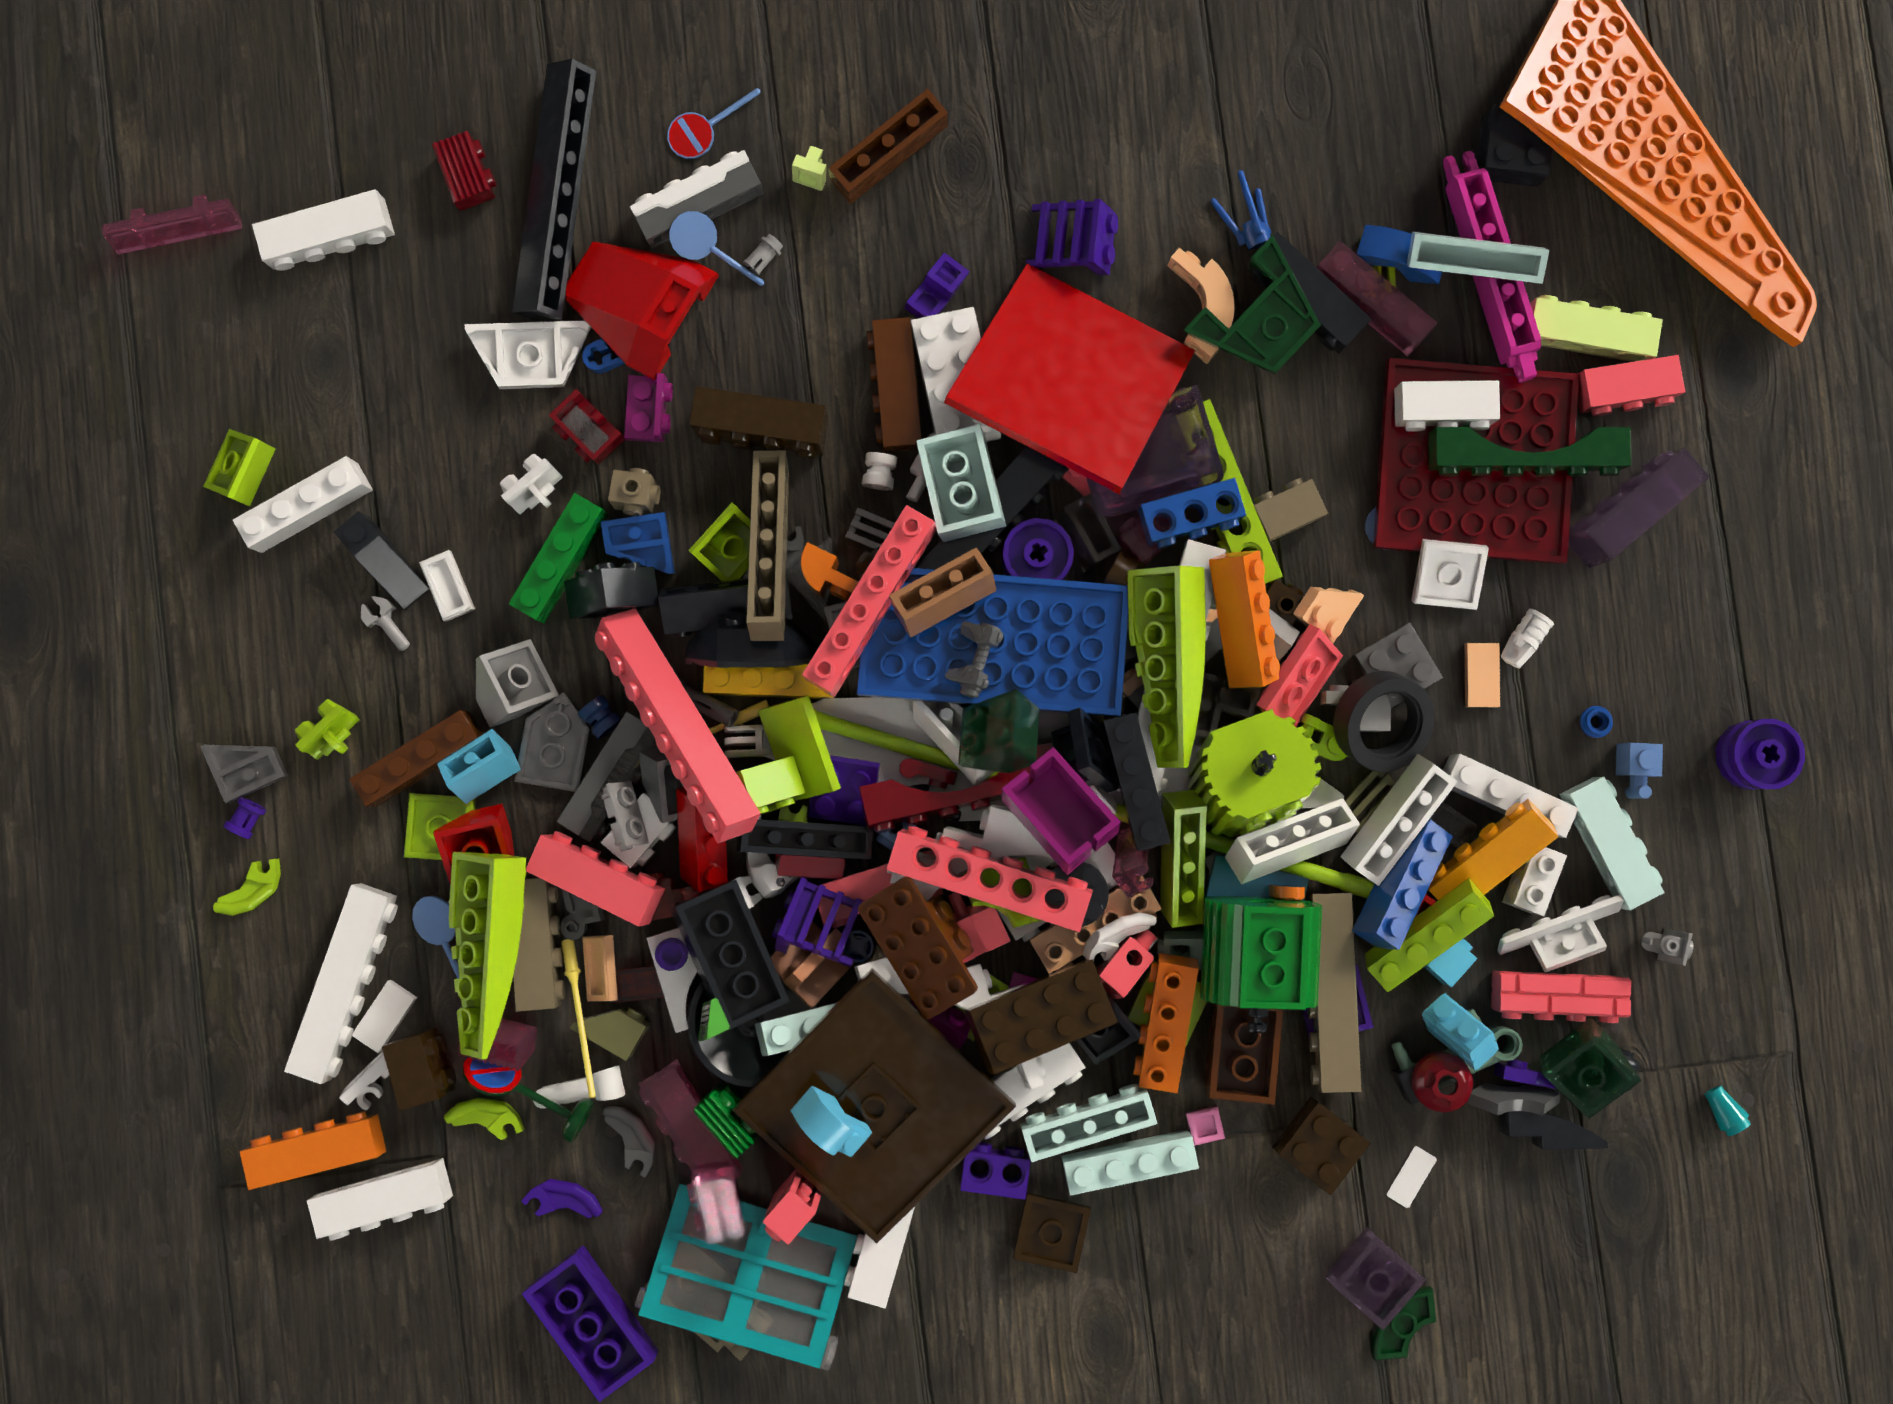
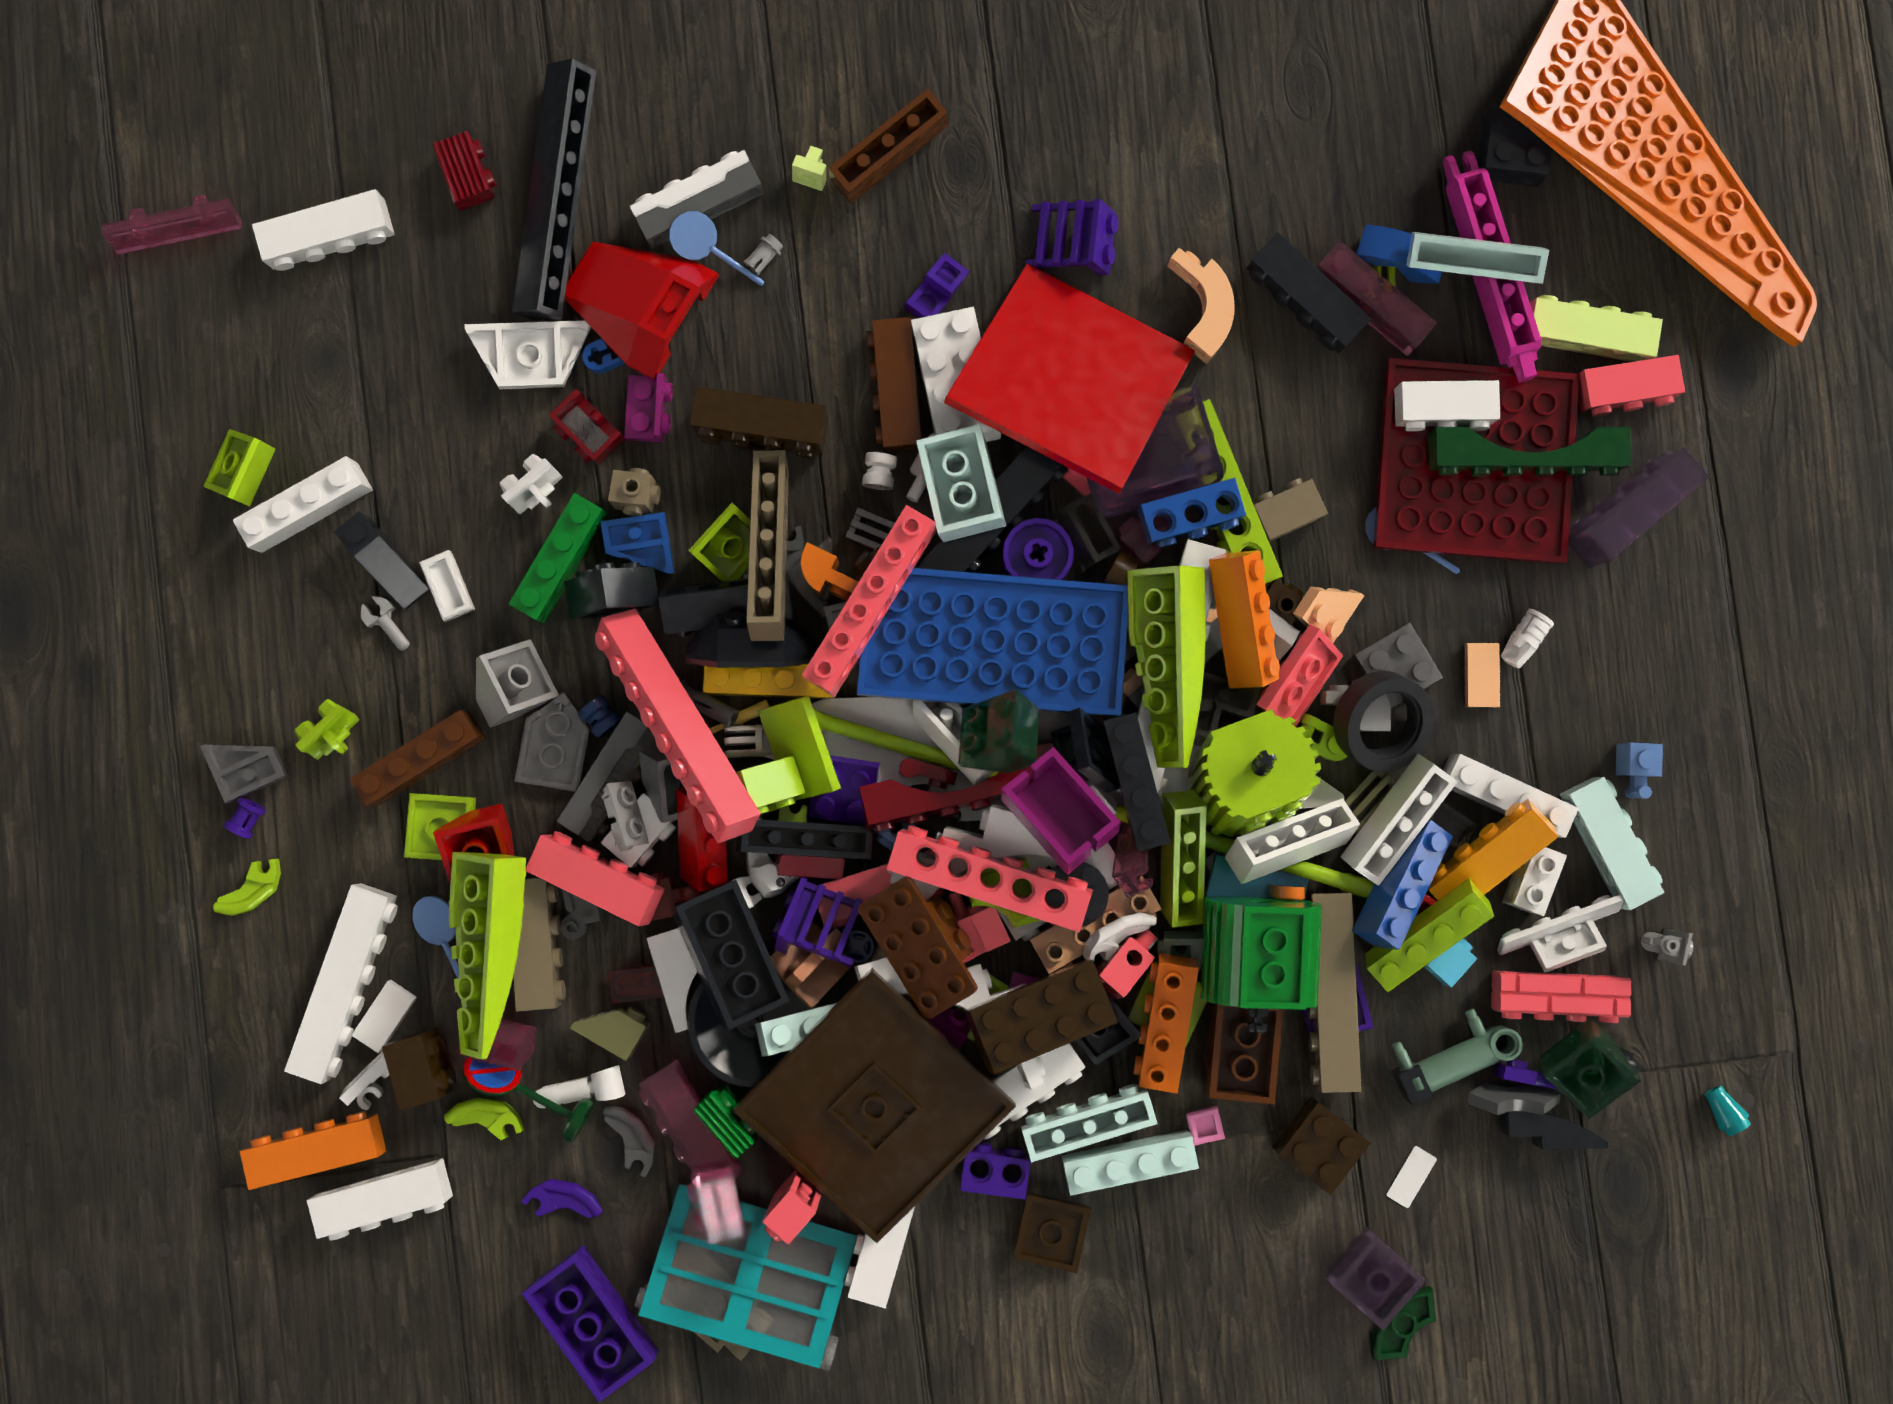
medium azure brick [437,729,521,804] -> none
light yellow piece [561,939,596,1098] -> none
light nougat tile [583,935,618,1001] -> none
dark purple plate [655,938,688,971] -> none
piece [667,88,761,159] -> none
bright green slope [699,998,730,1042] -> none
medium azure brick [790,1086,873,1157] -> none
medium nougat brick [889,547,997,638] -> none
dark grey piece [945,622,1003,699] -> none
dark green wing [1183,235,1321,374] -> none
blue plant [1210,170,1272,251] -> none
white tile [1411,539,1489,610] -> none
dark red piece [1411,1051,1473,1113] -> none
medium azure brick [1422,993,1499,1071] -> none
blue plate [1579,706,1613,738] -> none
dark purple wheel [1716,719,1805,790] -> none

